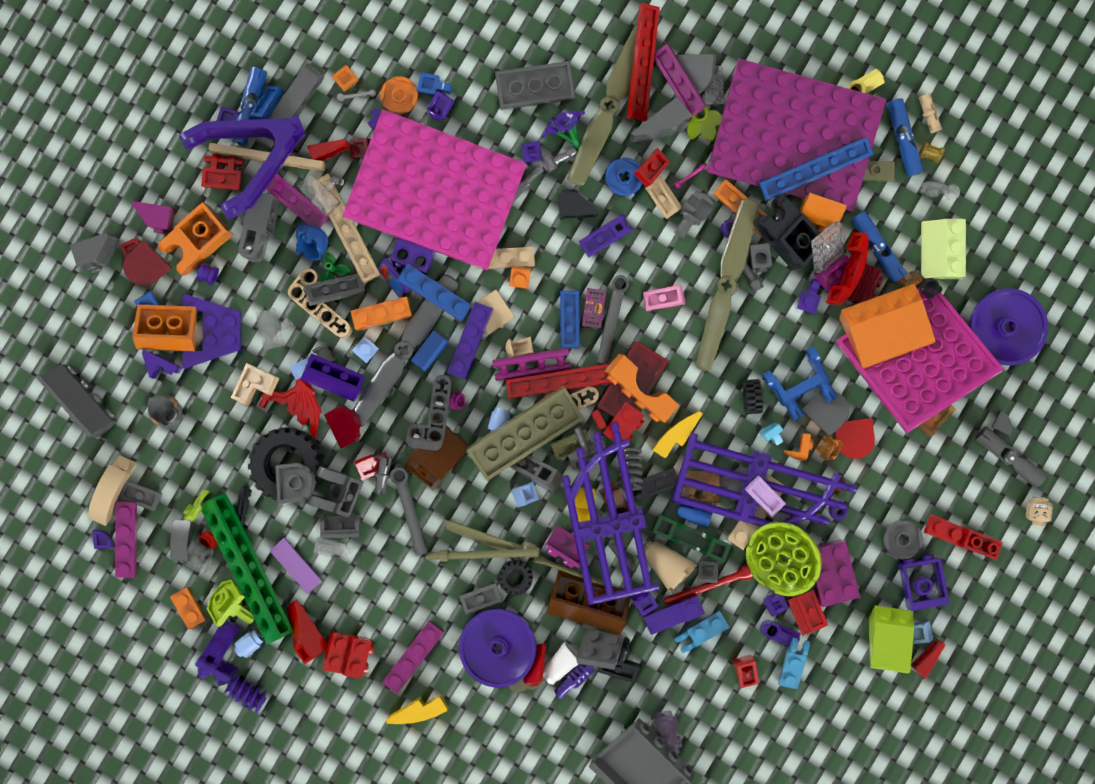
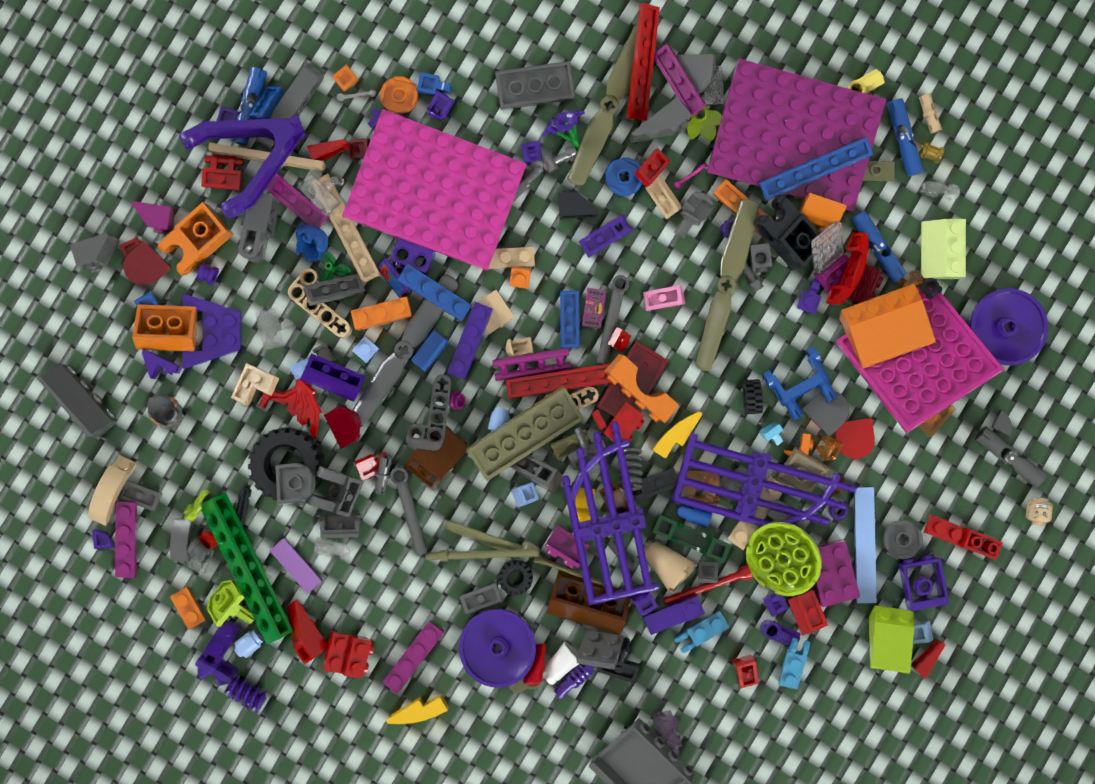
lavender tile [745,476,786,517] -> none
none -> red plate [608,327,631,353]
none -> dark tan tile [775,448,829,493]
none -> light blue tile [853,487,877,603]

